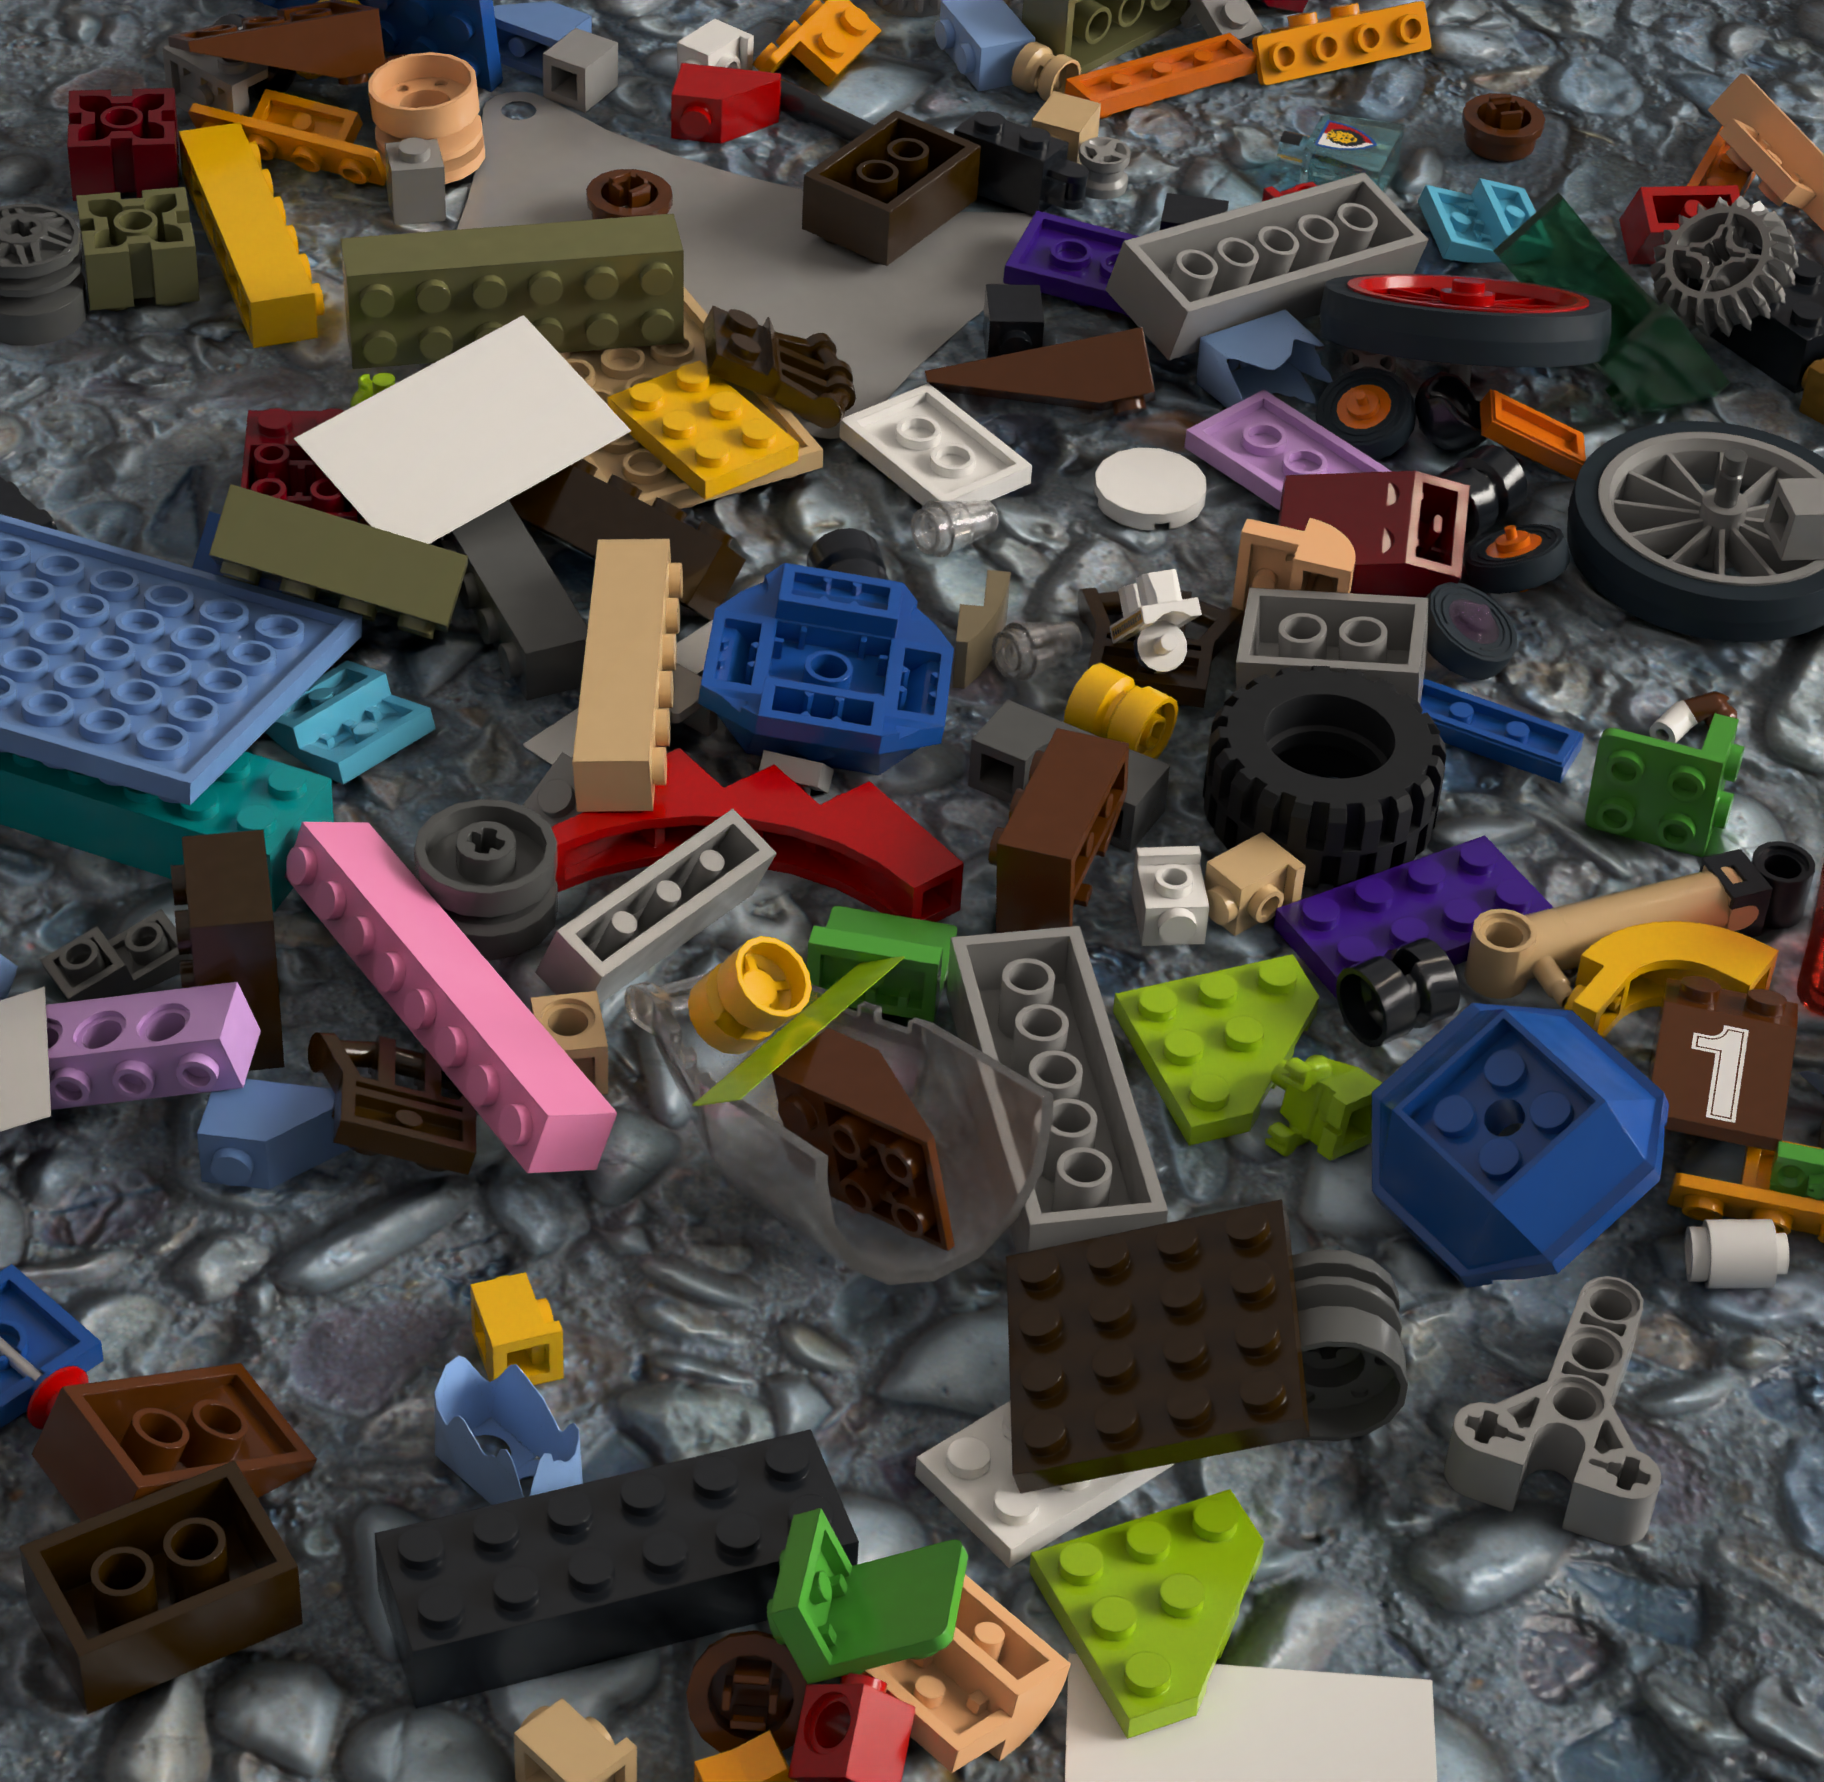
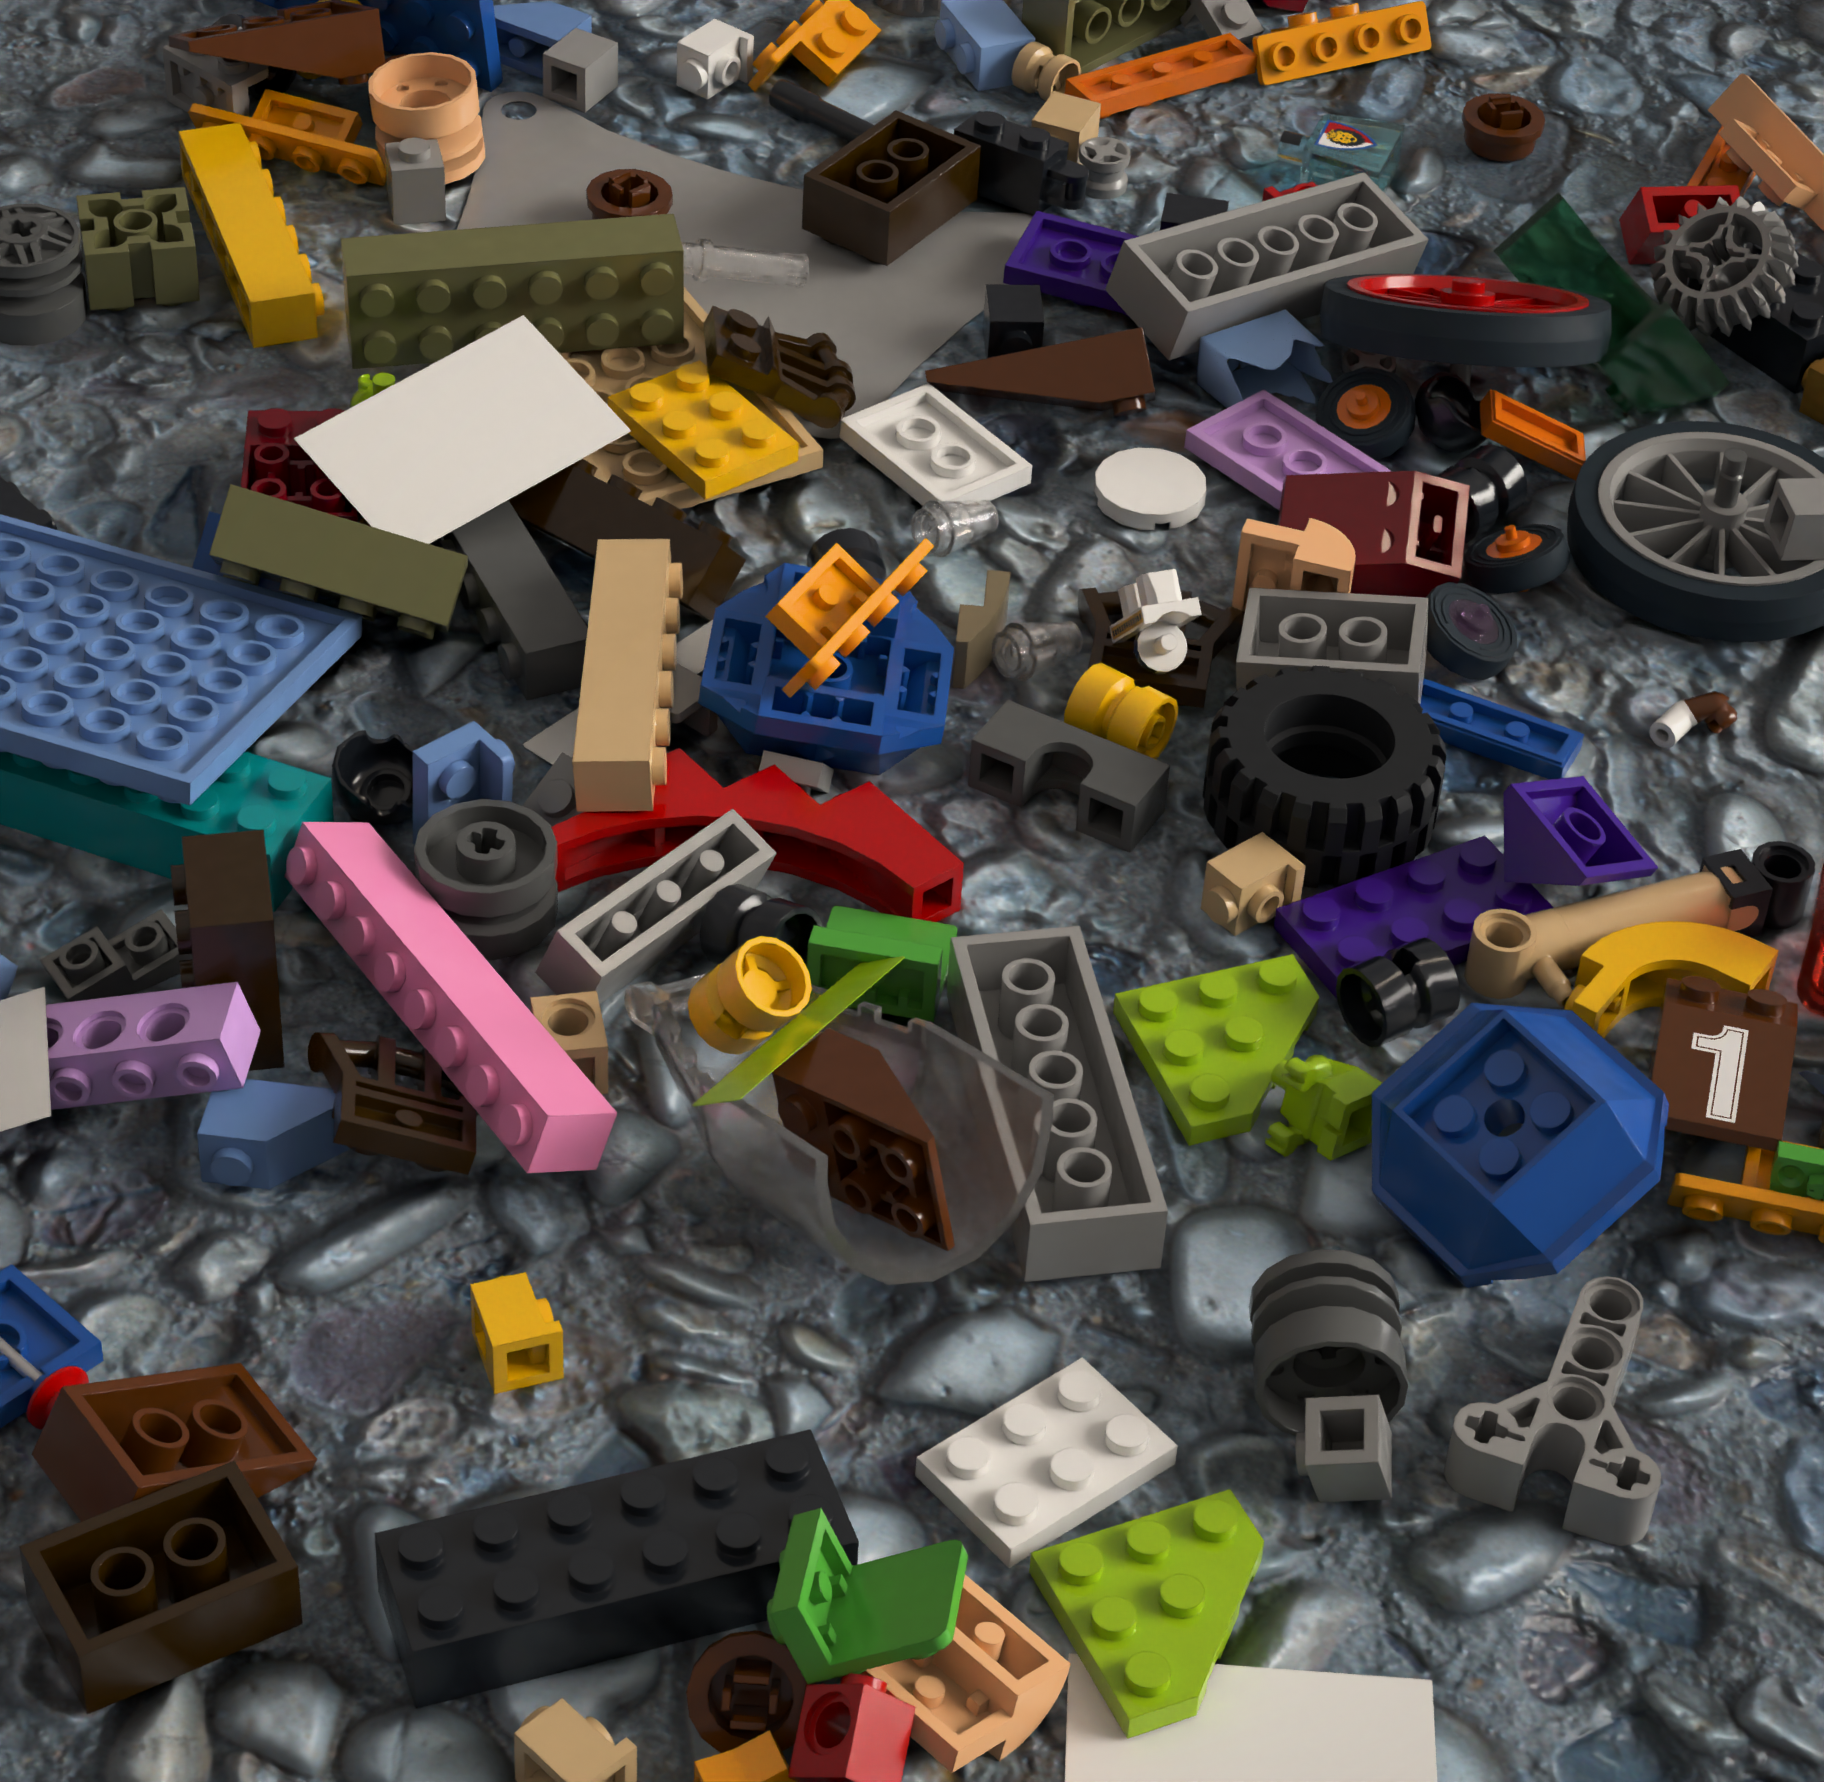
dark red brick [67,88,179,201] -> none
medium azure slope [265,660,436,785] -> none
light blue piece [434,1355,583,1505] -> none
red slope [671,63,781,144] -> none
reddish brown wedge [988,728,1129,933] -> none
dark brown plate [1006,1199,1310,1493] -> none
white brick [1131,846,1209,946] -> none
medium azure slope [1418,178,1552,263] -> none
bright green bracket [1585,713,1745,858] -> none
white brick [1684,1219,1789,1289] -> none
none -> black hair [332,730,415,825]
none -> medium blue bracket [413,721,515,845]
none -> clear pin [681,238,809,288]
none -> black wheel [699,884,823,967]
none -> light orange bracket [765,538,934,698]
none -> light grey brick [1295,1395,1392,1502]
none -> dark purple slope [1503,776,1658,886]

